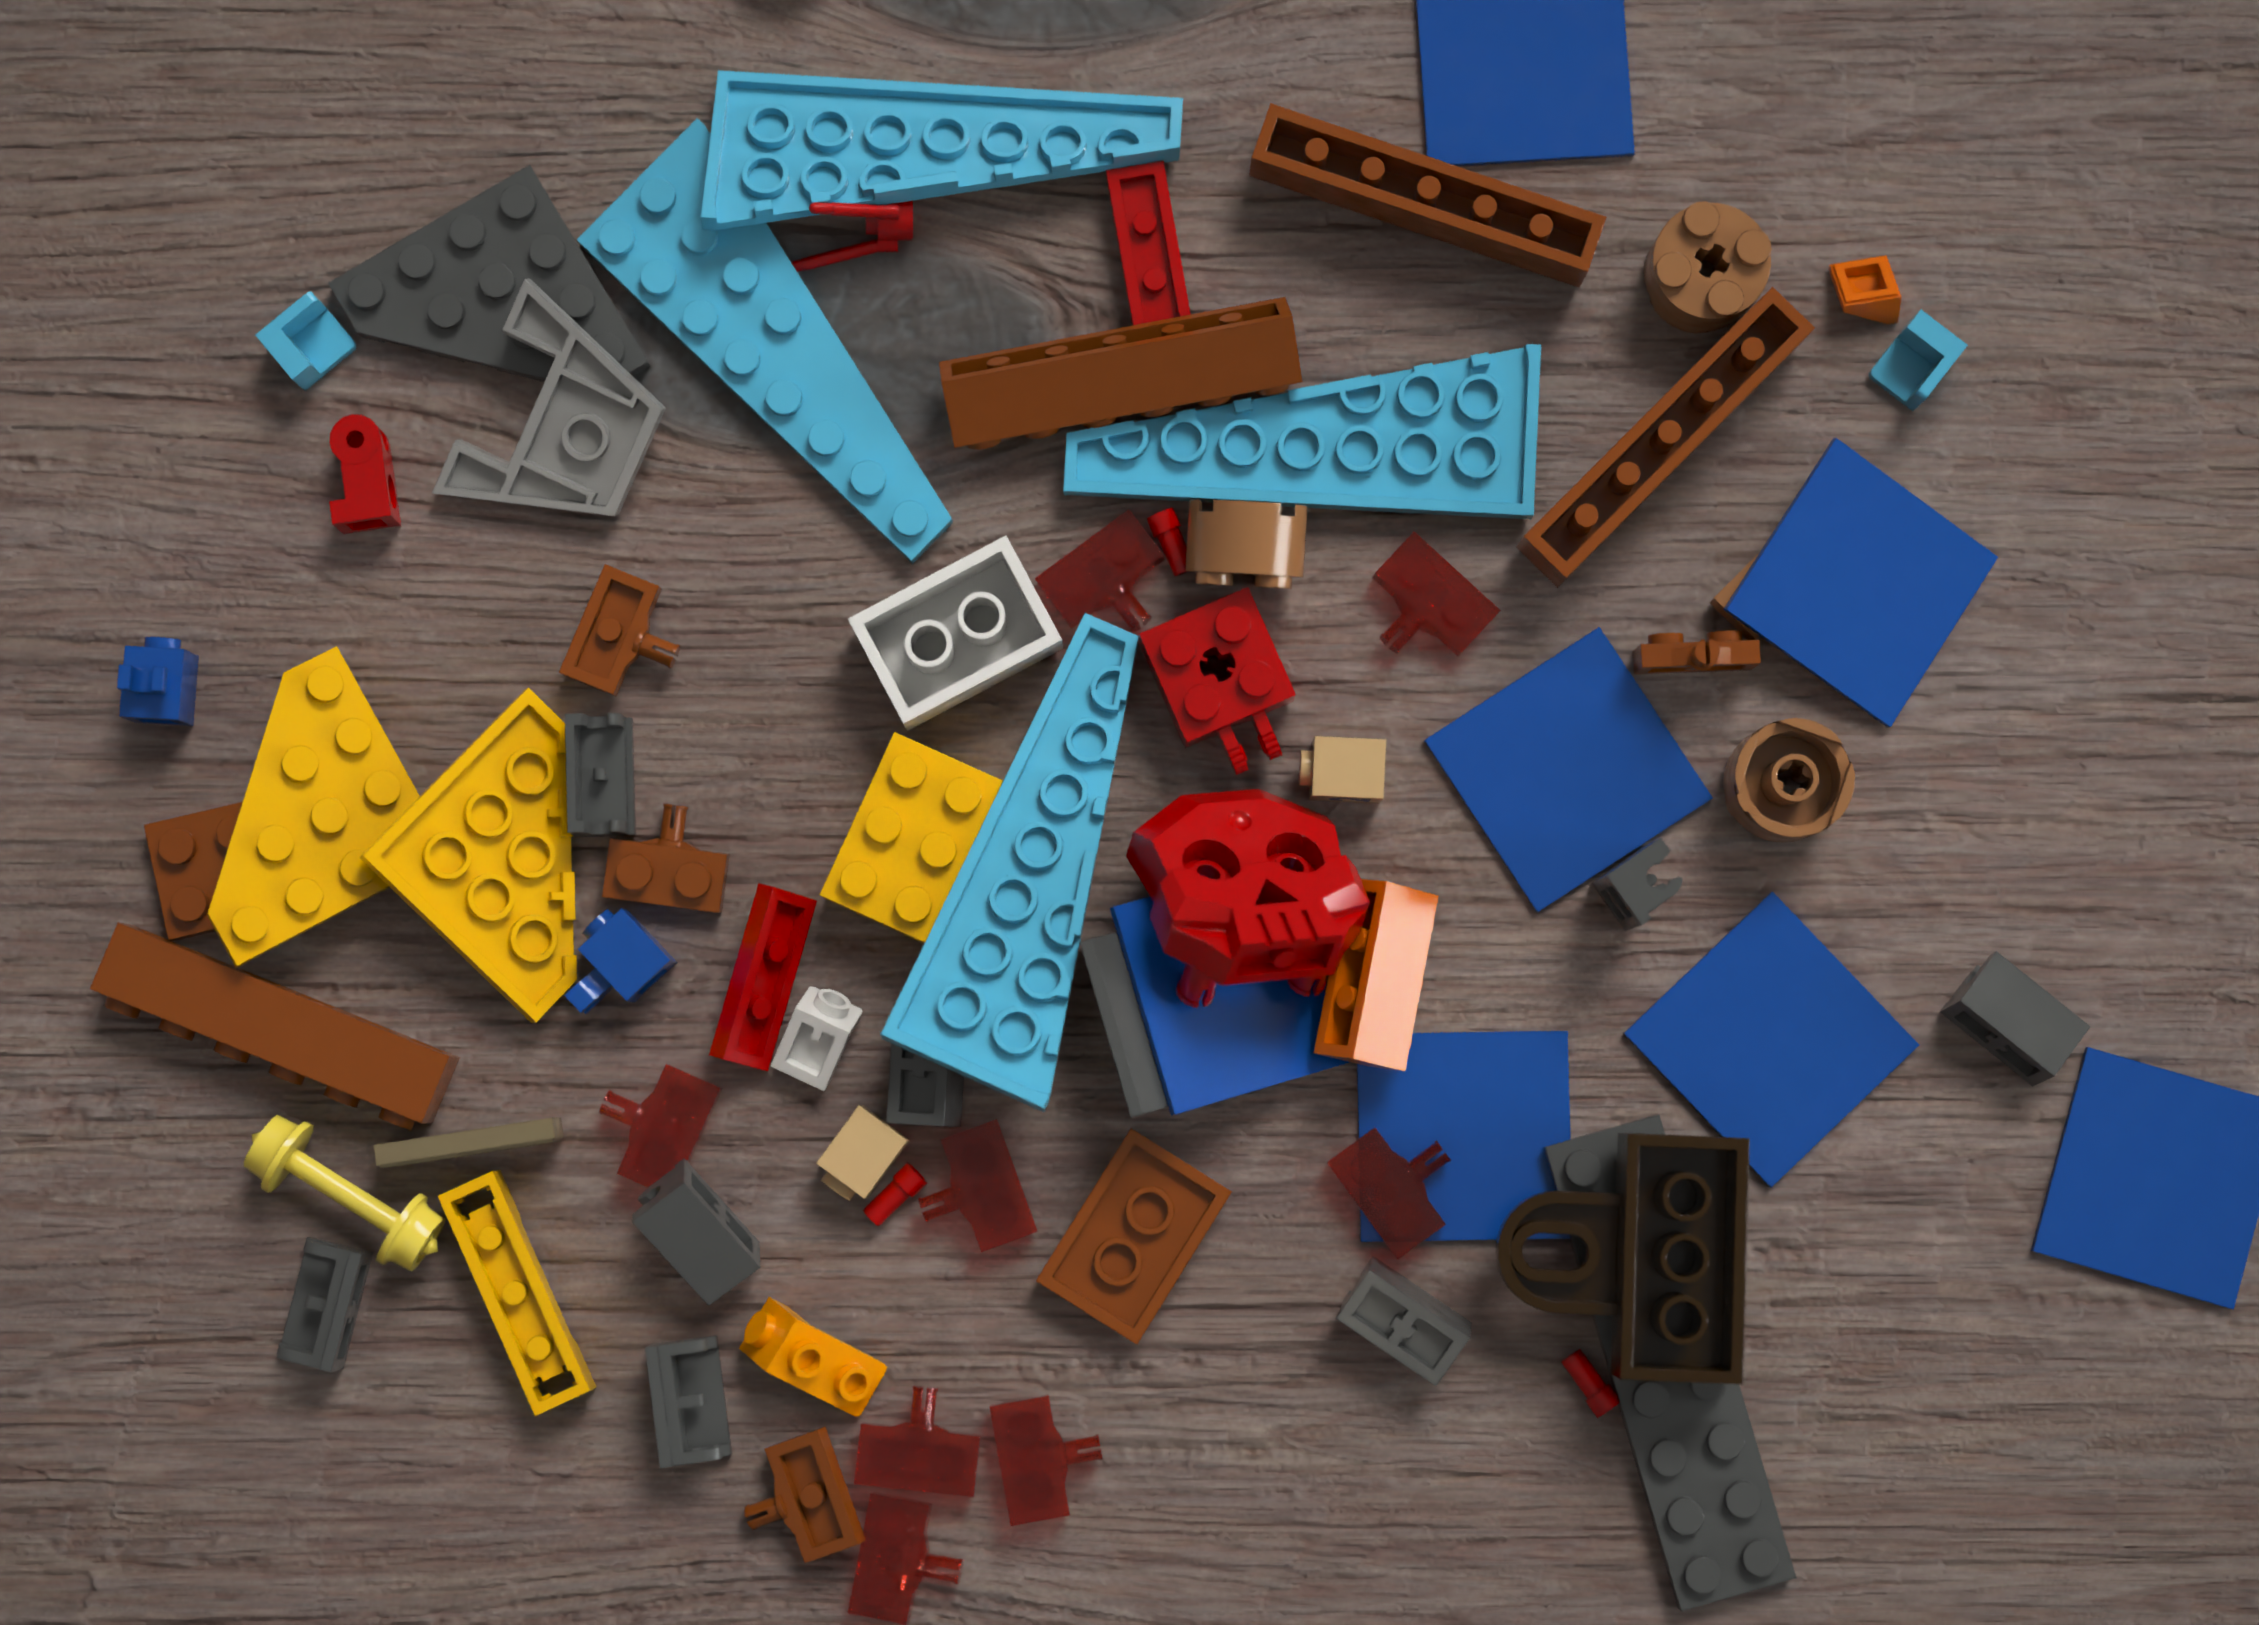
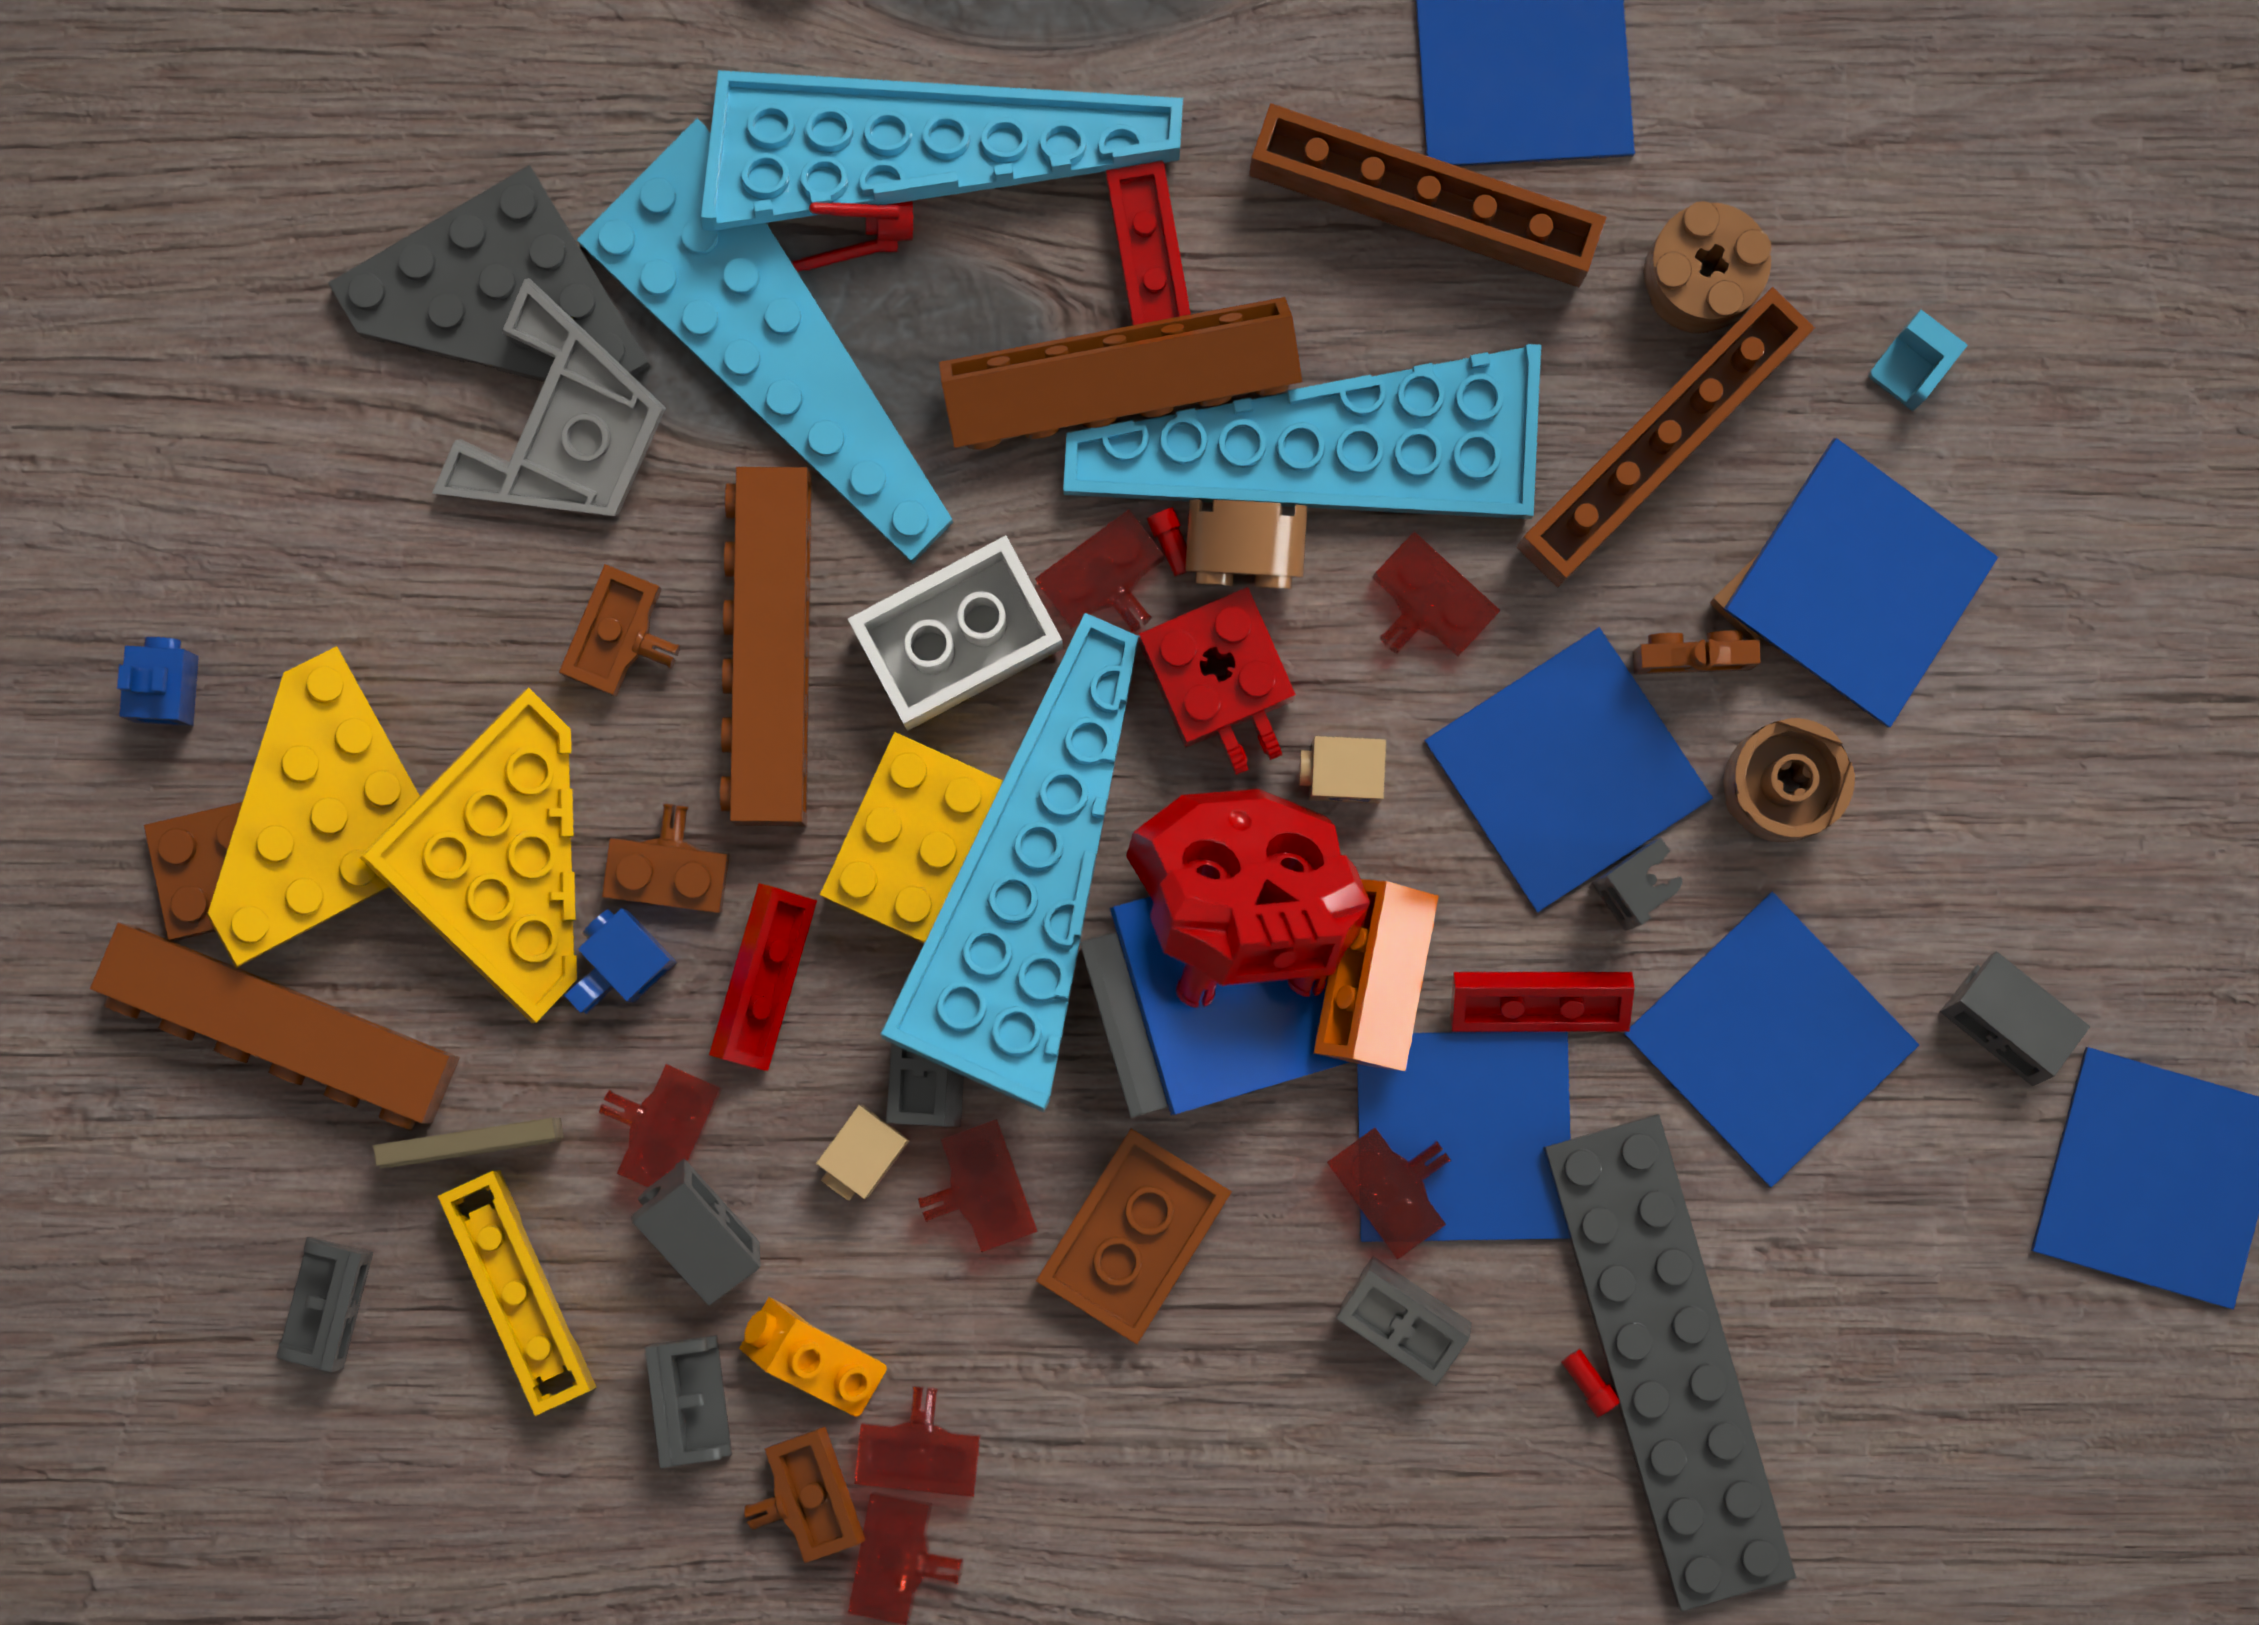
light yellow piece [244,1115,445,1271] -> none
medium azure panel [255,291,357,391] -> none
red leg [329,414,401,534] -> none
dark grey hinge [565,713,636,838] -> none
white bracket [771,986,863,1091] -> none
red piece [863,1162,928,1227] -> none
clear red plate [989,1394,1103,1526] -> none
dark brown brick [1496,1133,1750,1385] -> none
orange slope [1829,255,1902,324] -> none
none -> dark orange brick [720,467,812,826]
none -> red plate [1450,972,1635,1032]

